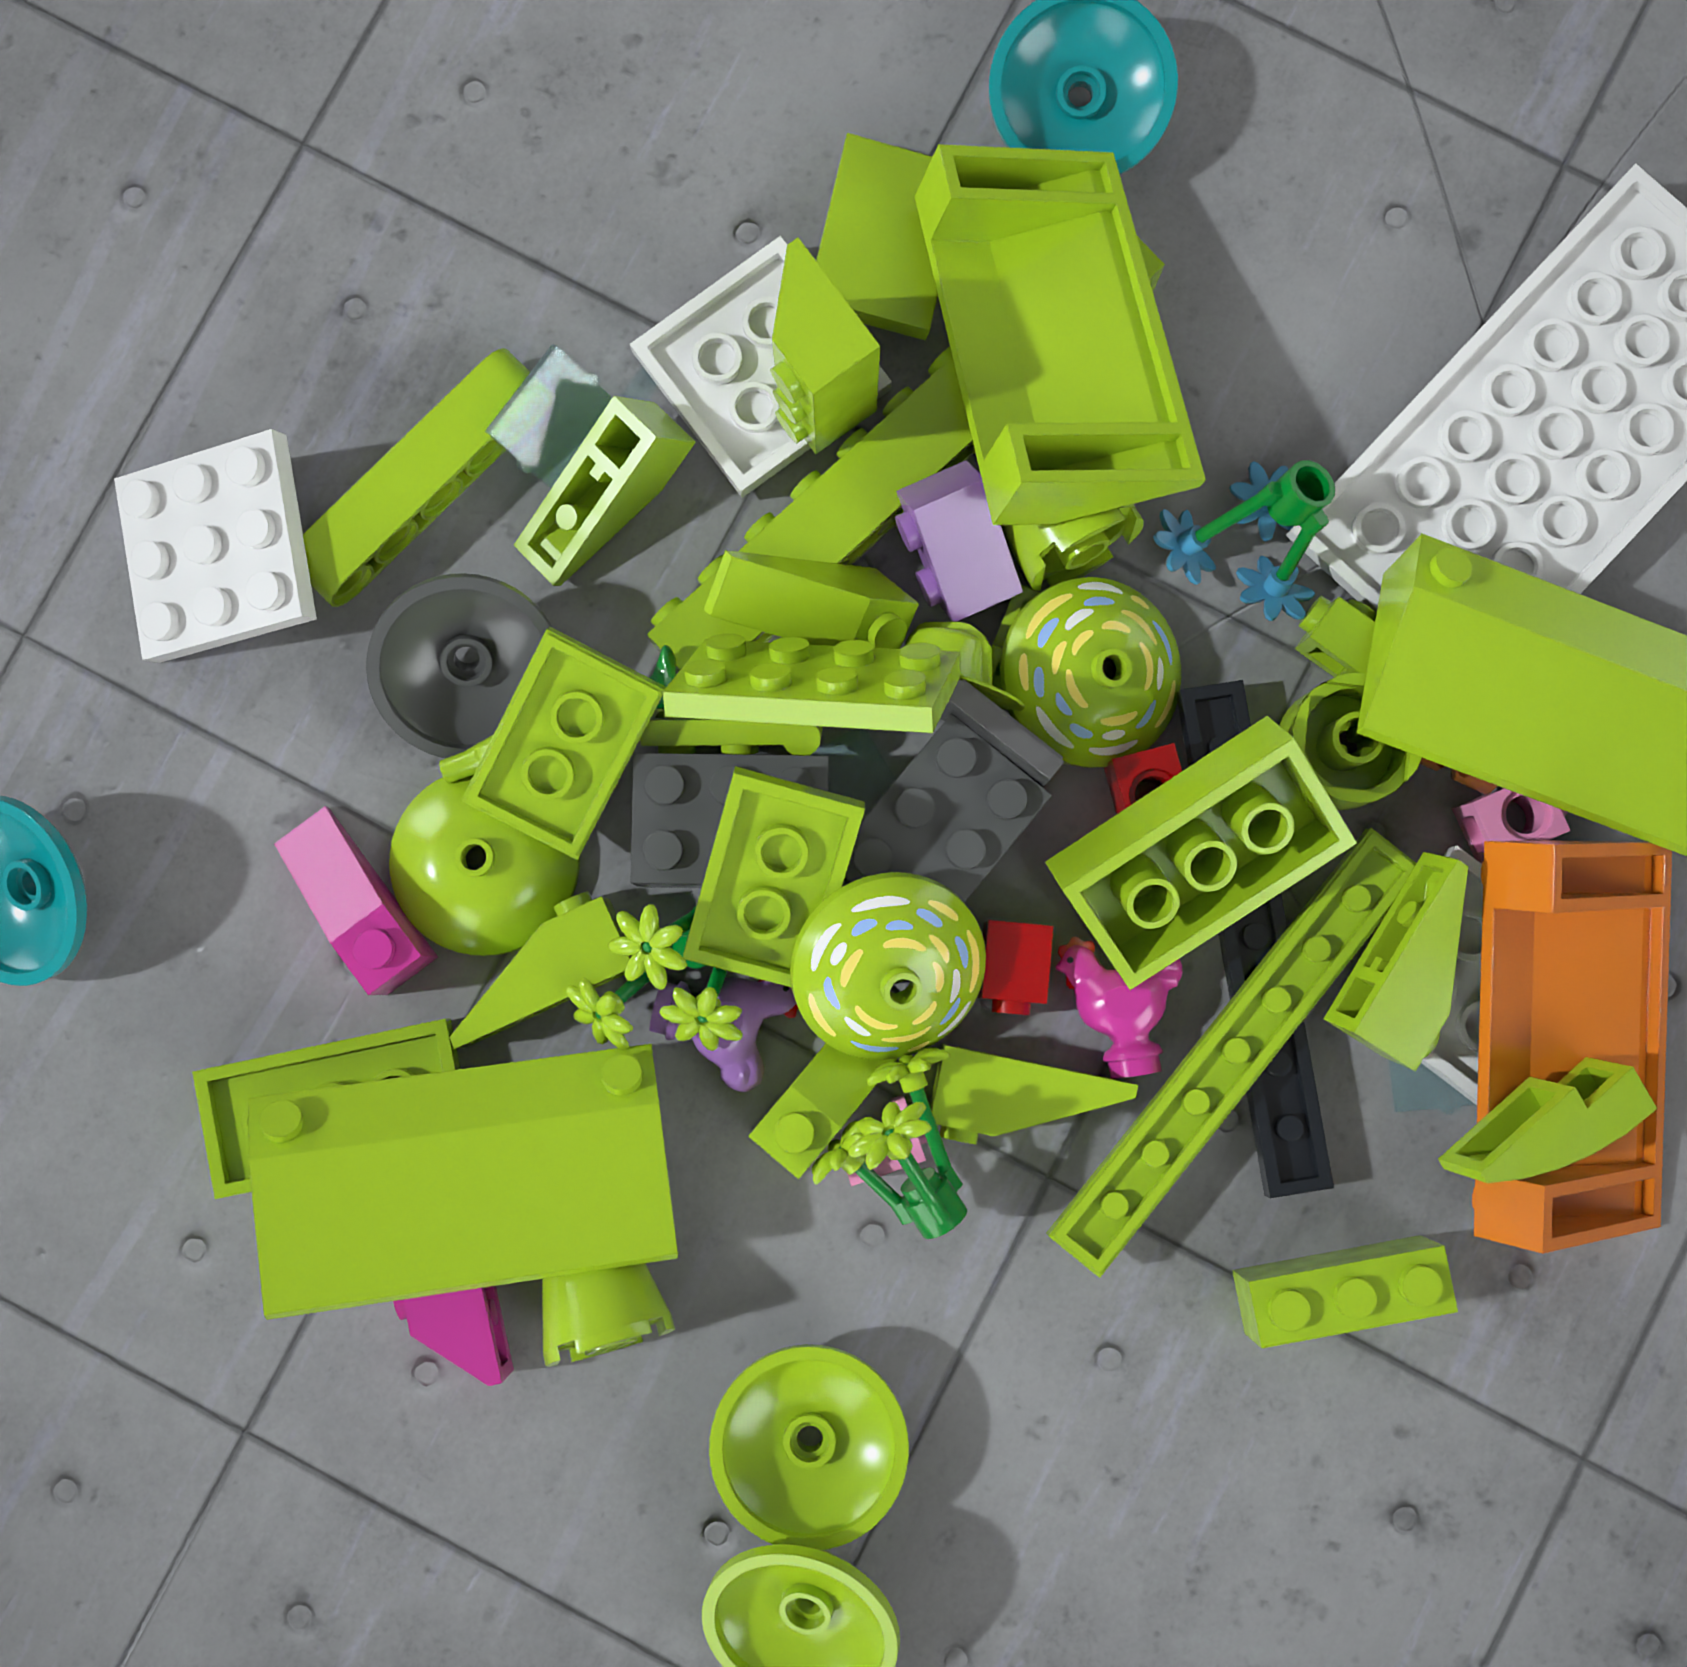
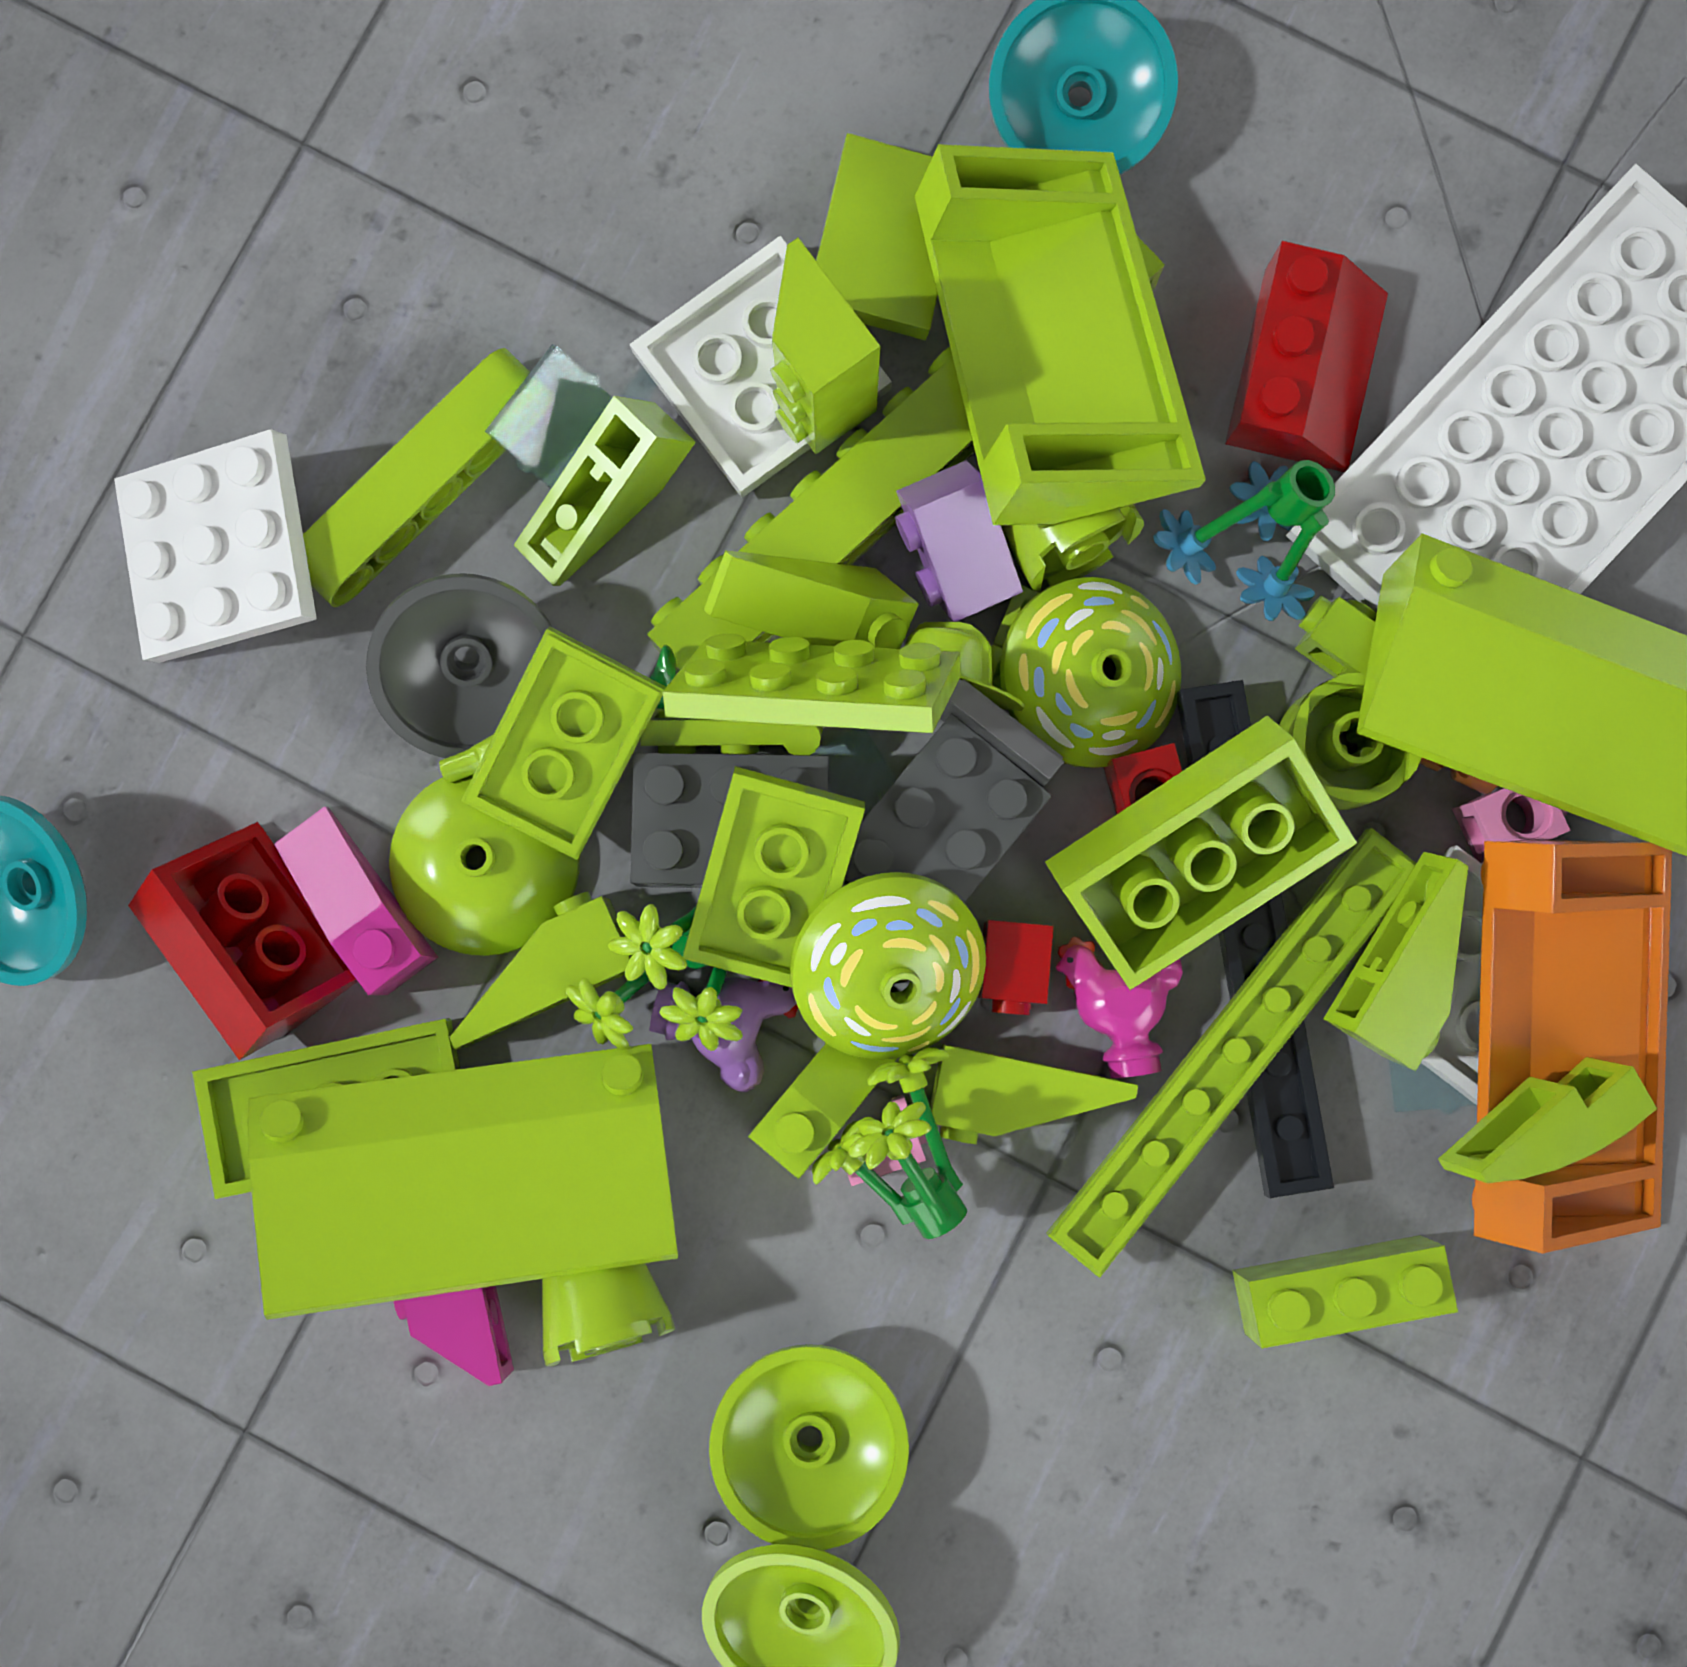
none -> red slope [128,822,358,1060]
none -> red slope [1225,241,1388,473]

